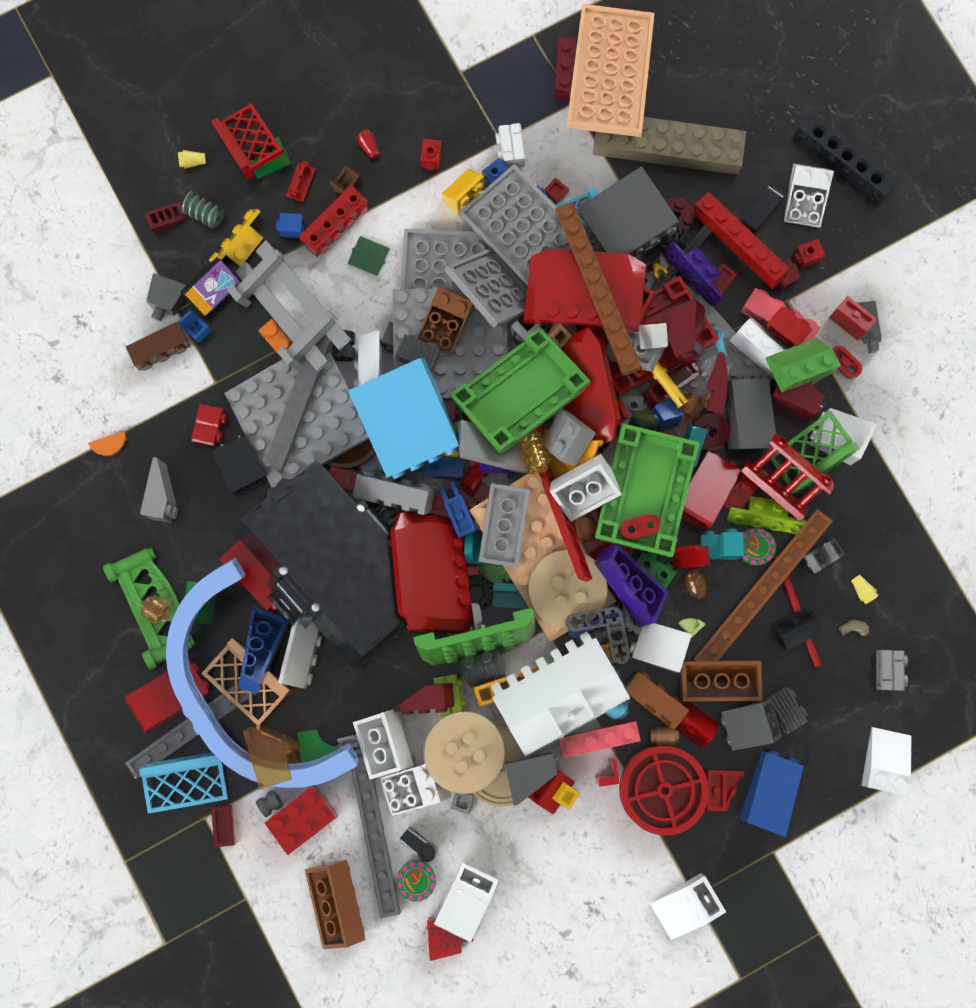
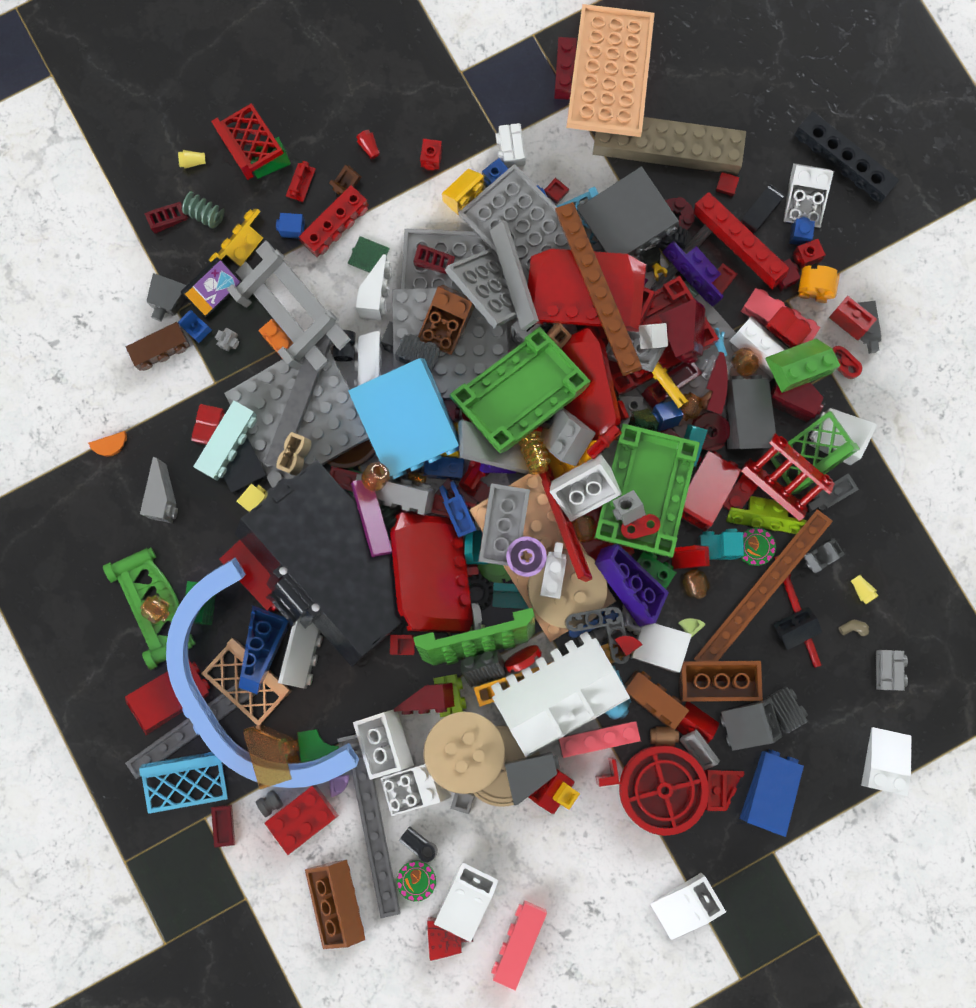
none -> light aqua brick [193,400,257,481]
none -> light grey gear [215,328,239,351]
none -> light yellow brick [237,484,267,512]
none -> tan brick [277,432,311,476]
none -> lavender tile [329,775,349,797]
none -> tile [351,478,392,557]
none -> white slope [356,254,392,320]
none -> clear orange head [361,462,390,491]
none -> red panel [390,635,415,655]
none -> clear orange tile [407,471,427,483]
none -> dark red slope [414,244,455,275]
none -> light grey tile [490,221,539,330]
none -> coral brick [491,900,547,991]
none -> red tile [504,645,542,673]
none -> lavender brick [506,536,547,577]
none -> white hinge [540,542,567,599]
none -> red axle [587,424,622,459]
none -> light grey brick [612,490,646,526]
none -> red tile [614,636,643,656]
none -> light grey plate [680,730,720,770]
none -> red tile [716,172,740,196]
none -> clear orange head [731,348,760,376]
none -> blue brick [789,217,815,245]
none -> light orange brick [798,265,840,303]
none -> dark grey hinge [806,473,859,512]

